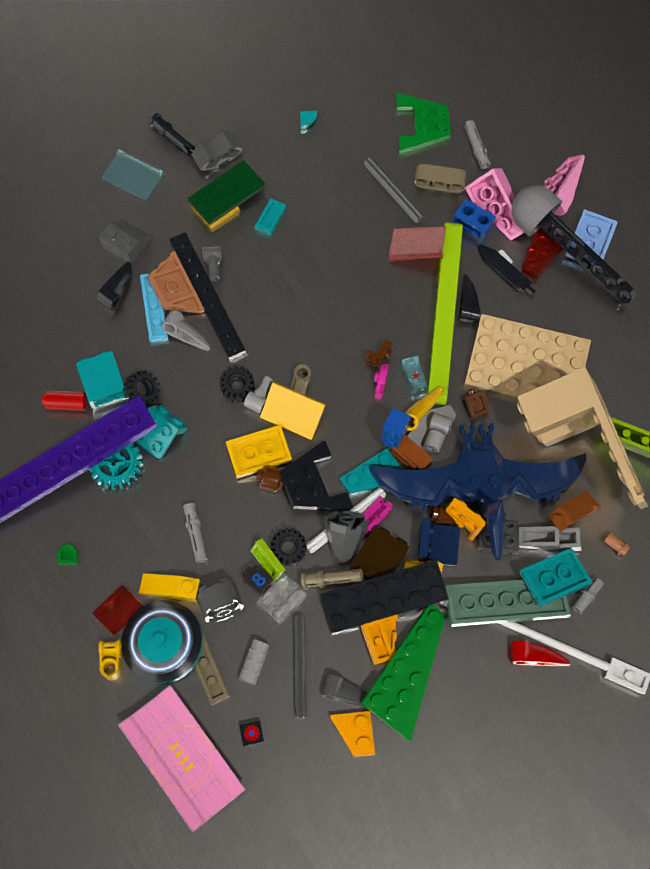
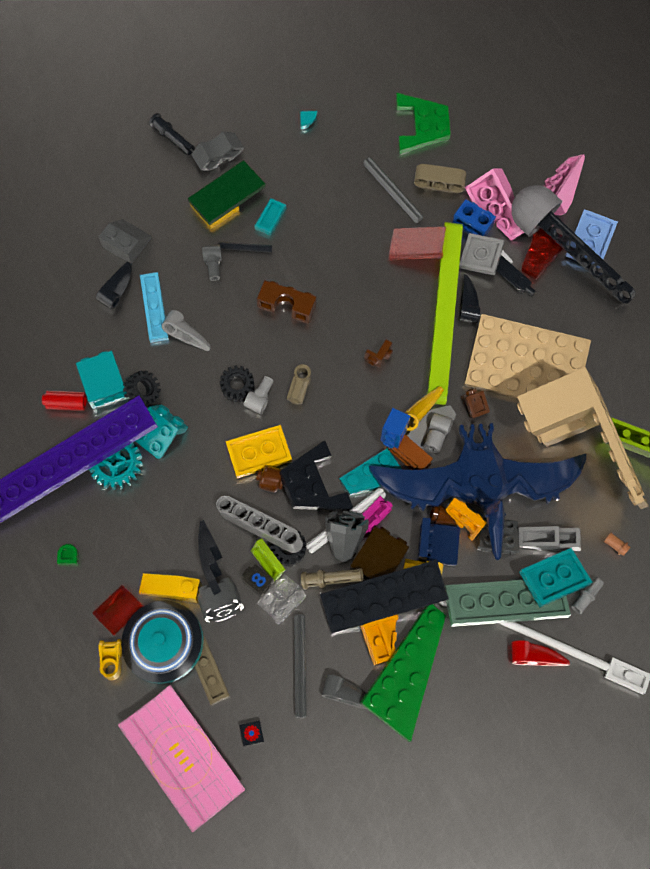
clear light blue piece [101,149,165,201] -> none
nougat wing [148,251,204,314] -> none
black plate [169,232,246,360] -> none
light grey pin [183,503,208,563] -> none
light grey axle [239,639,270,685] -> none
yellow tile [260,382,326,440] -> none
light orange wing [330,711,375,757] -> none
dark pink plate [374,363,389,399] -> none
clear light blue leg [400,355,428,395] -> none
light grey pin [464,120,491,169] -> none
dark orange window [549,490,601,532] -> none
none -> black slope [198,520,223,595]
none -> light grey beam [216,495,303,553]
none -> black bar [218,242,272,253]
none -> reddish brown arch [257,280,316,323]
none -> light grey plate [459,233,504,275]

